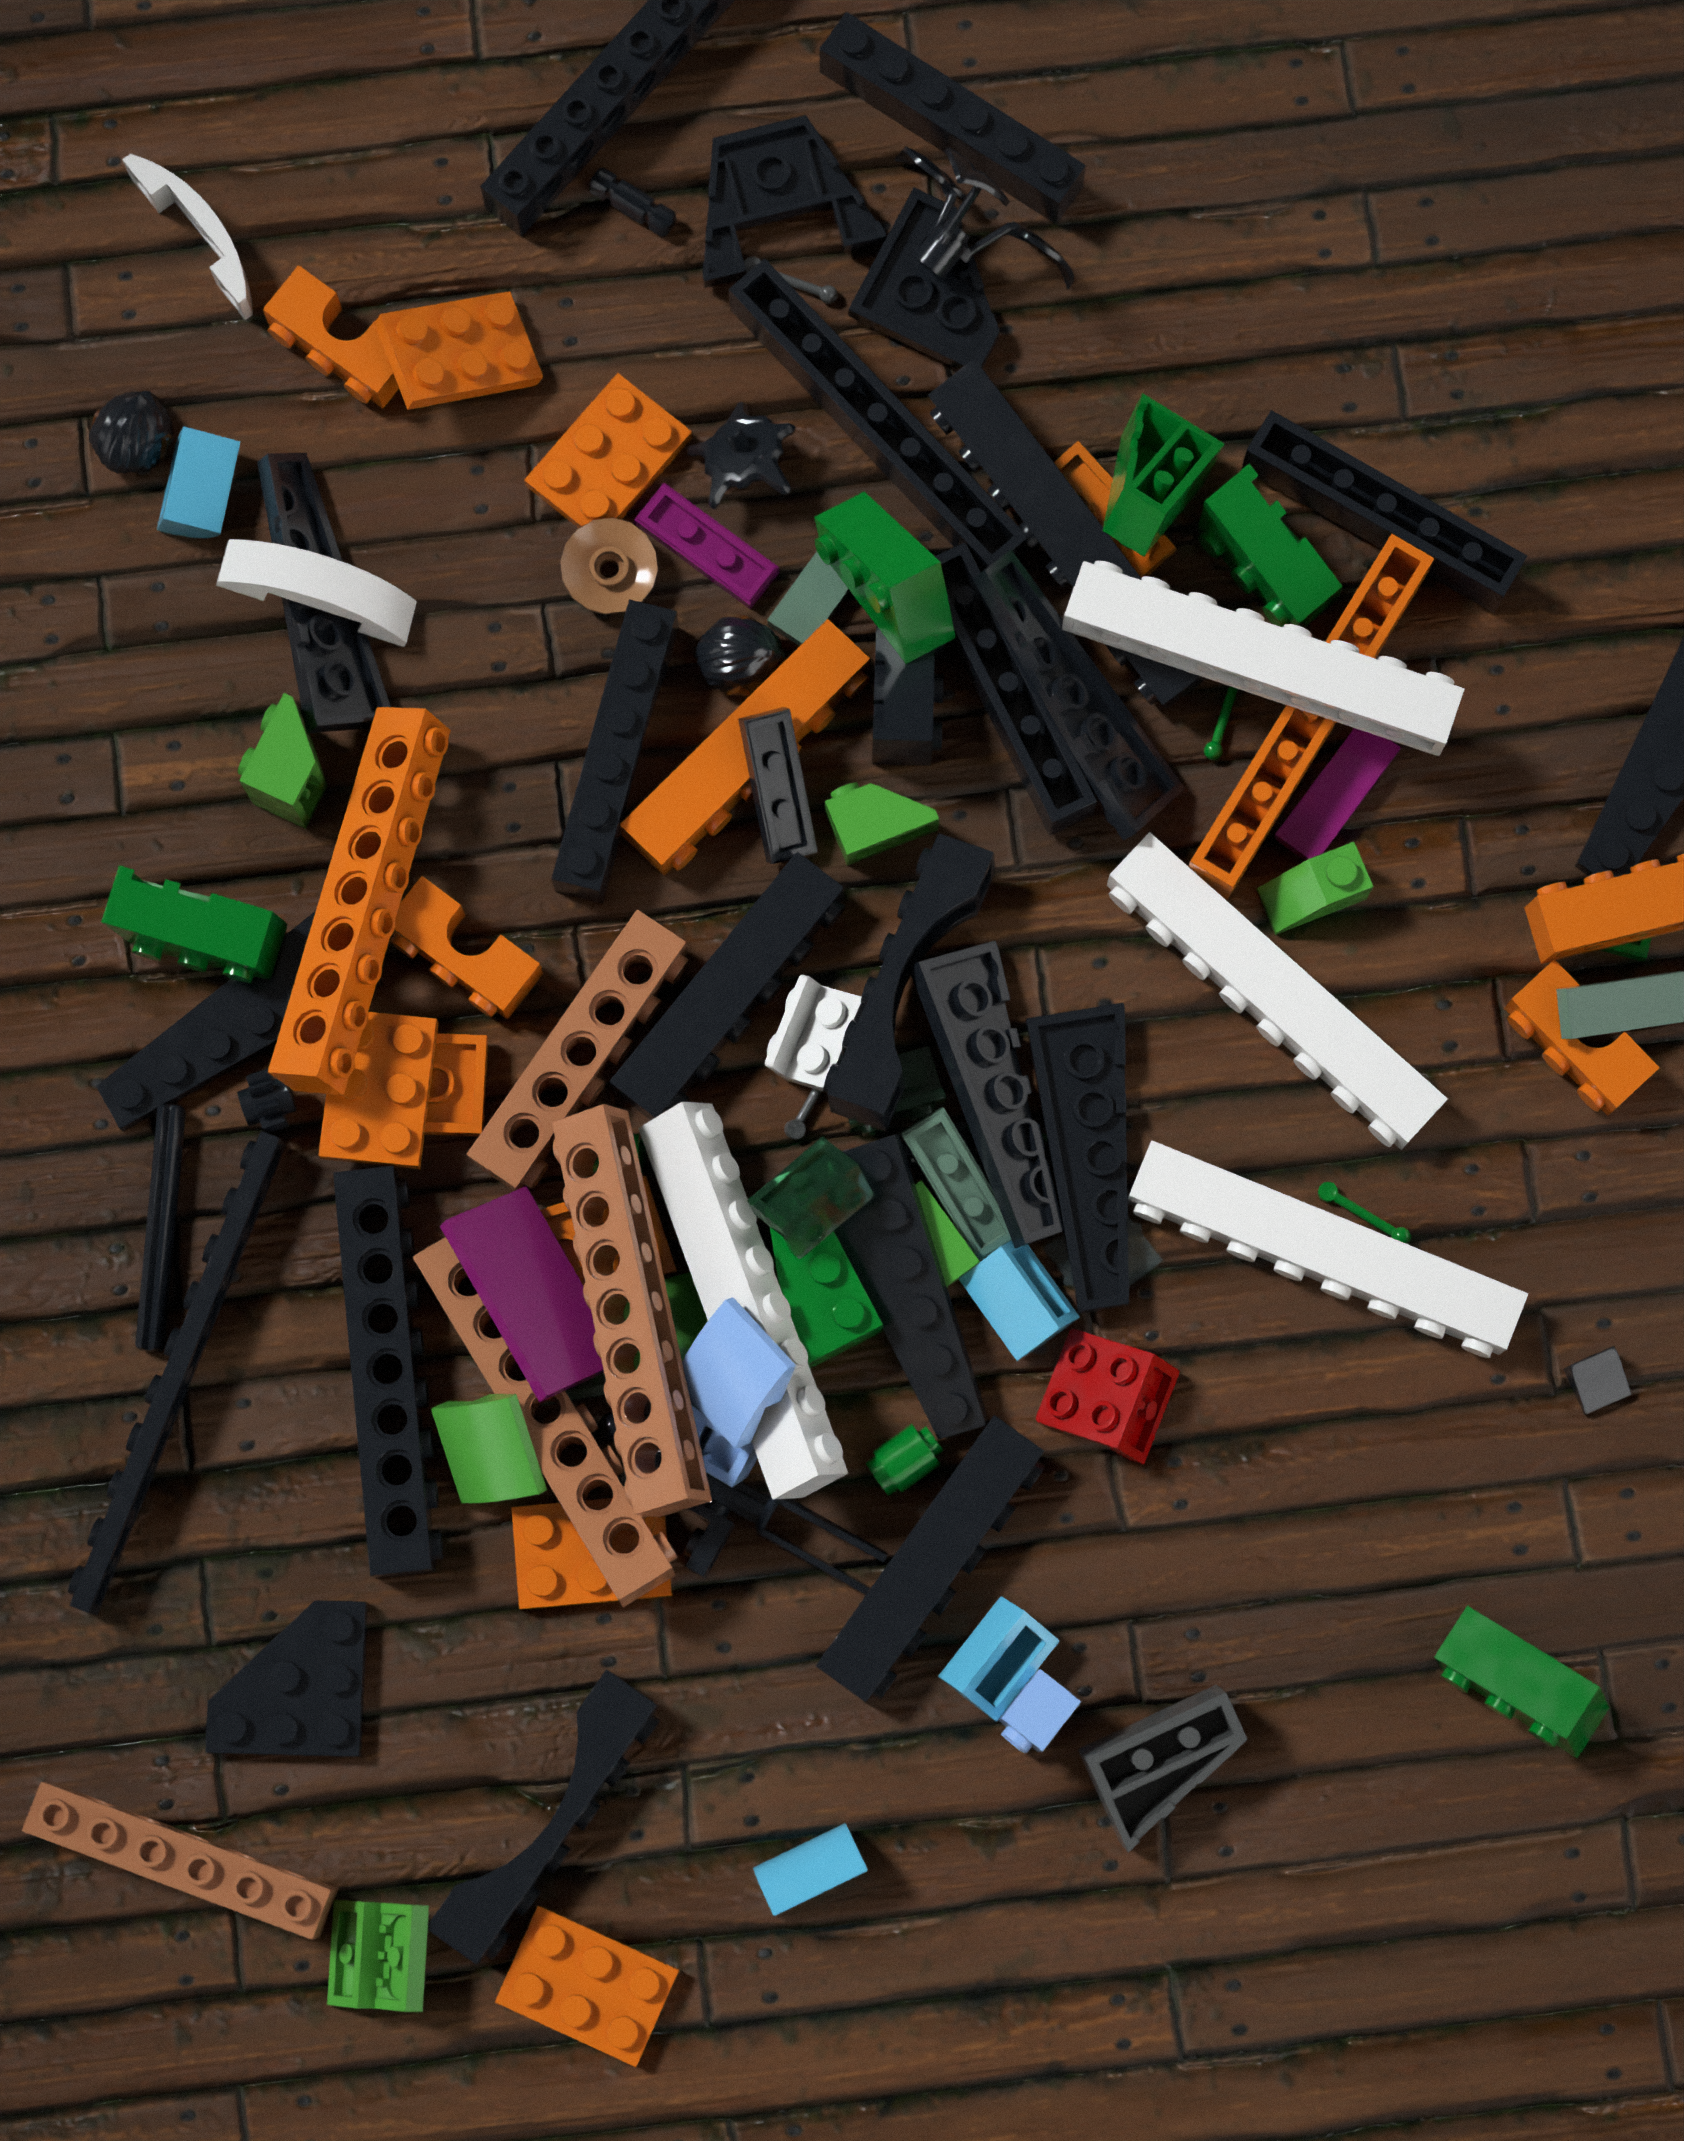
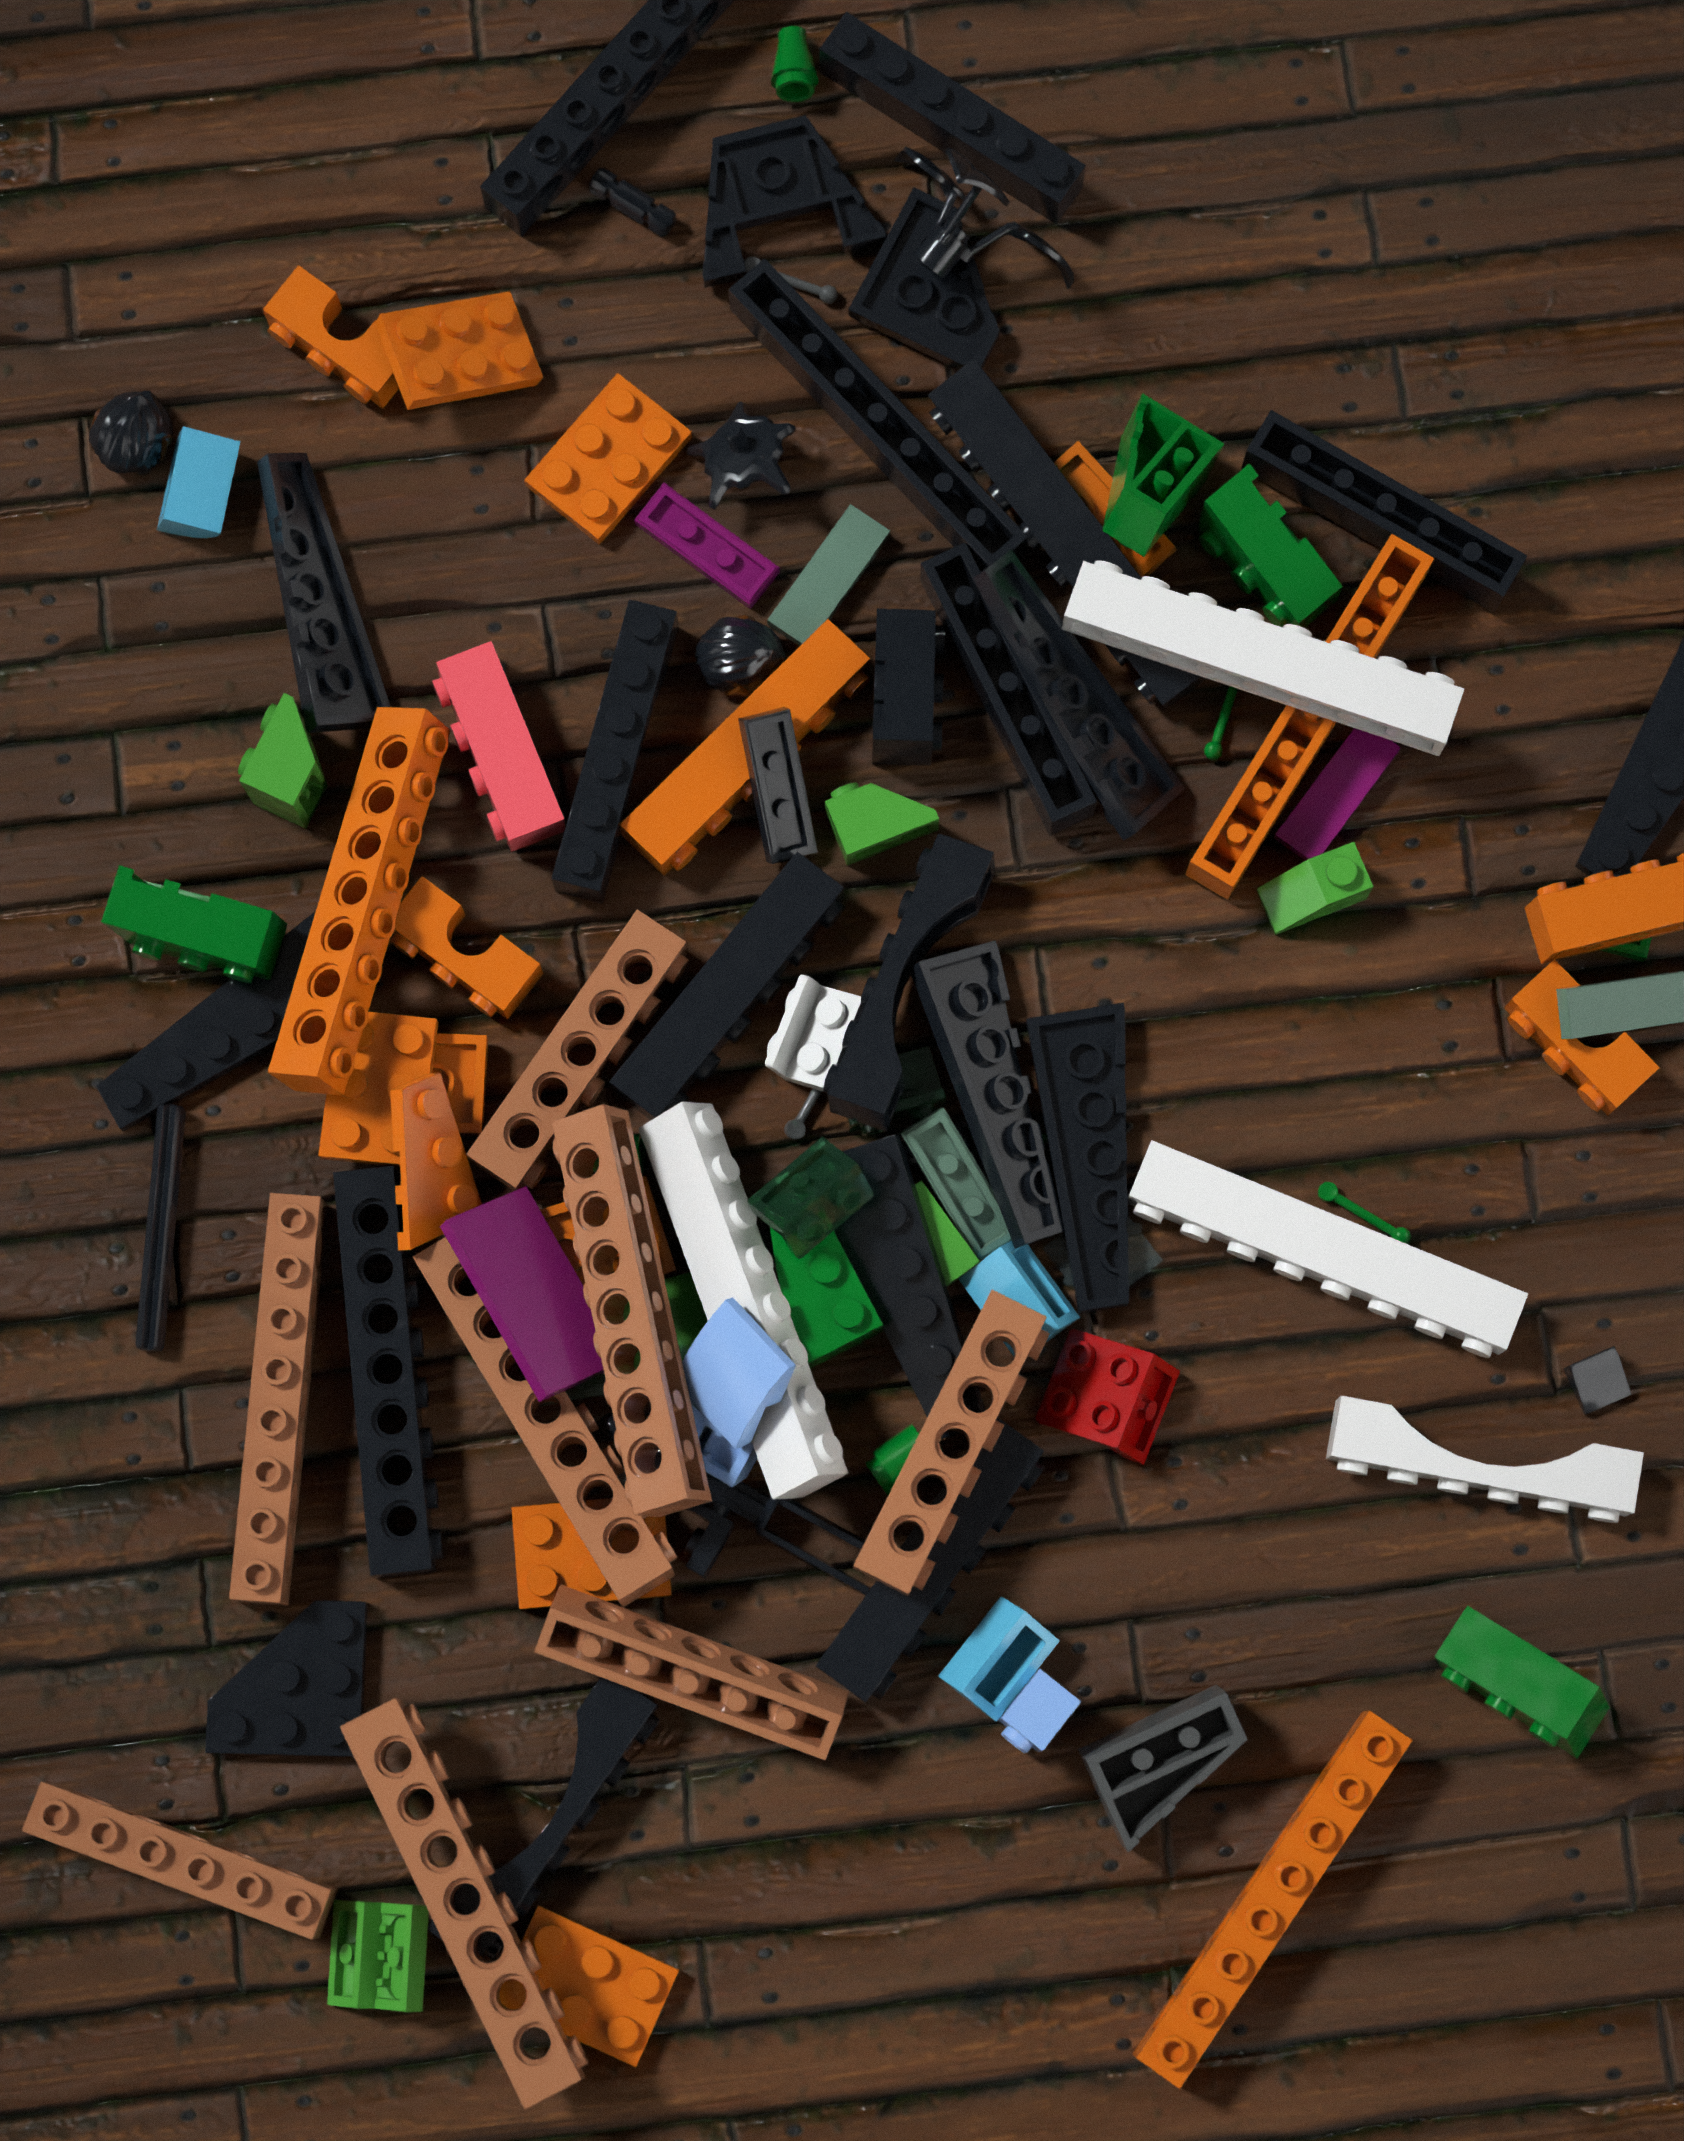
black plate [68,1131,286,1615] -> none
white slope [122,154,253,320] -> none
white slope [216,539,417,647] -> none
black gear [237,1068,297,1133] -> none
bright green slope [431,1394,547,1503] -> none
medium nougat dish [560,518,658,615] -> none
medium azure brick [753,1823,868,1916] -> none
green wedge [814,492,956,664] -> none
white brick [1106,832,1448,1150] -> none
none -> nougat brick [229,1193,328,1606]
none -> nougat brick [340,1698,588,2109]
none -> orange wing [390,1073,482,1251]
none -> coral brick [432,641,566,852]
none -> nougat brick [534,1585,849,1760]
none -> green cone [771,26,818,102]
none -> nougat brick [853,1289,1050,1596]
none -> orange brick [1132,1710,1413,2089]
none -> white arch [1326,1395,1644,1523]

